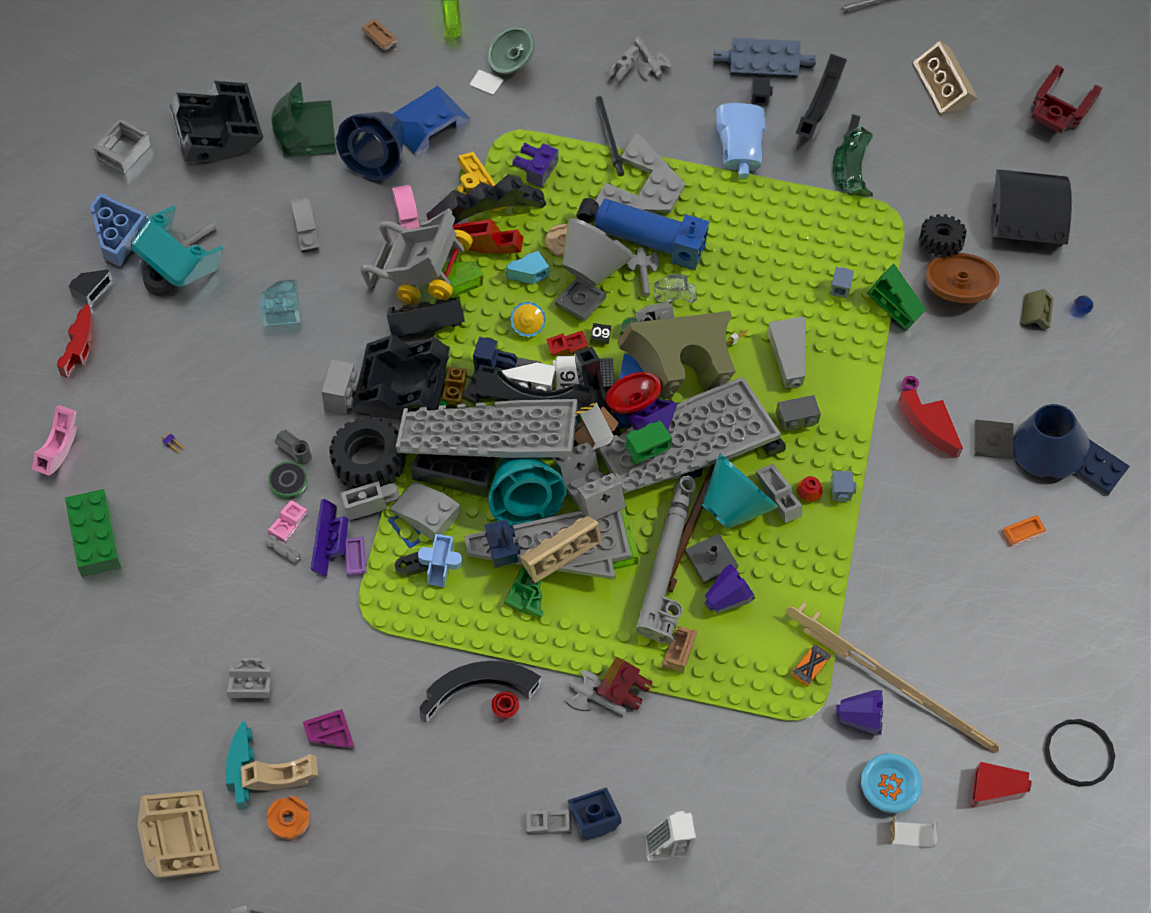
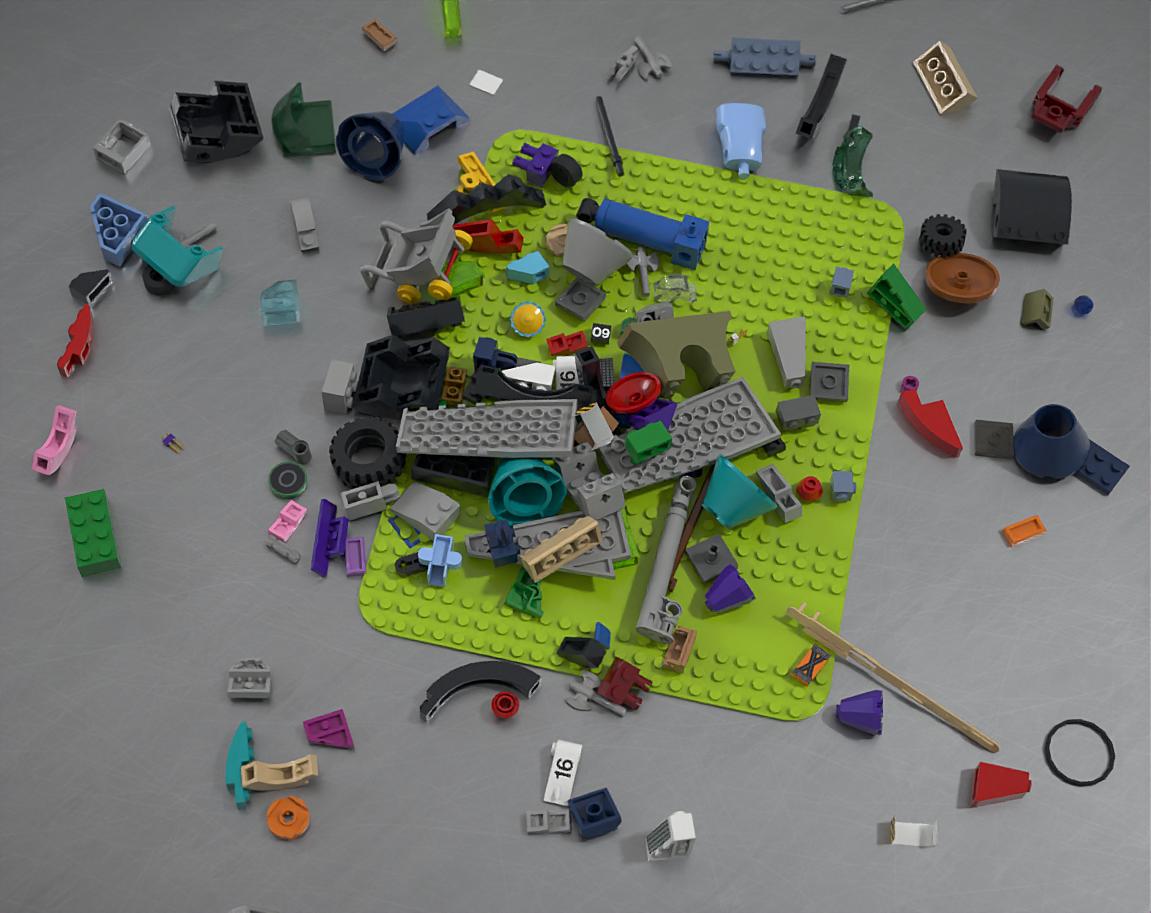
tan slope [138,790,220,878] -> none
bright pink arch [391,185,419,230] -> none
sand green dish [488,26,535,74] -> none
light grey wing [595,132,685,214] -> none
black brick [751,78,773,106] -> none
medium azure piece [861,753,922,813] -> none
none -> white door [544,739,583,806]
none -> black tyre [550,154,583,188]
none -> black slope [556,637,607,668]
none -> blue slope [595,622,611,649]
none -> dark grey plate [810,362,849,402]

